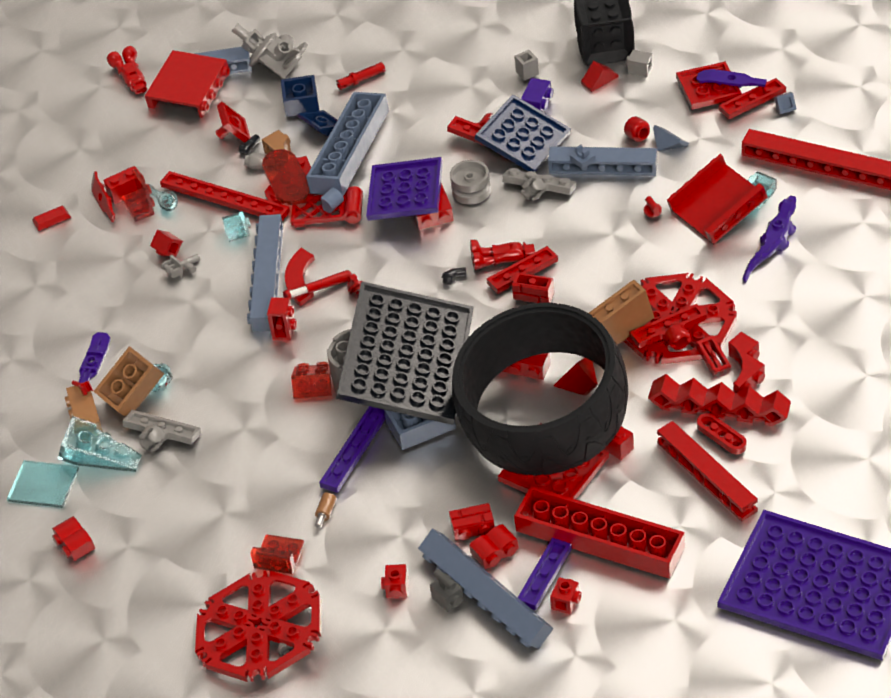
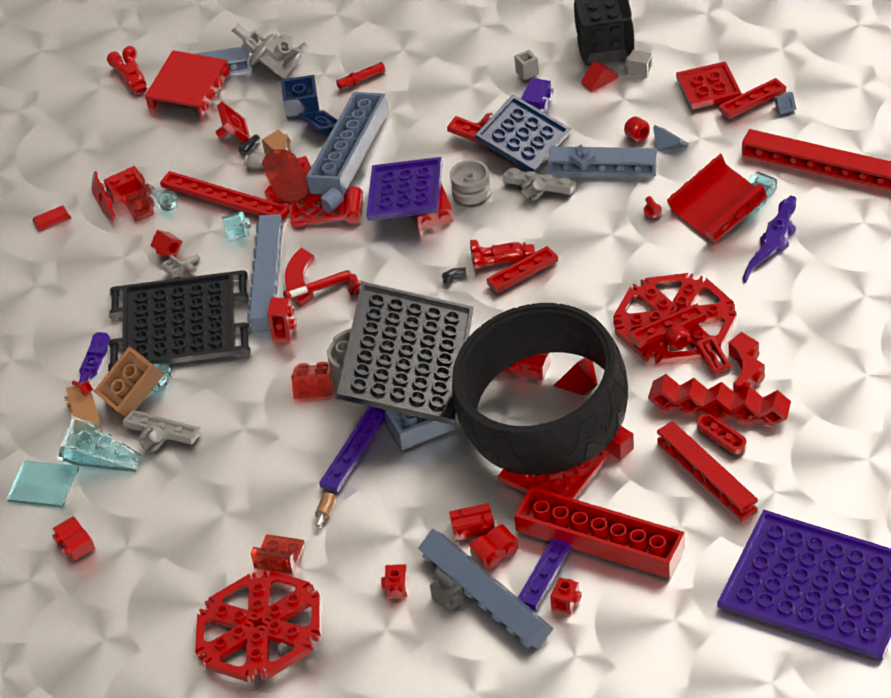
red brick [512,272,555,303] -> none
medium nougat panel [589,280,654,345] -> none
dark purple piece [697,69,767,88] -> none
none -> black plate [108,270,251,371]

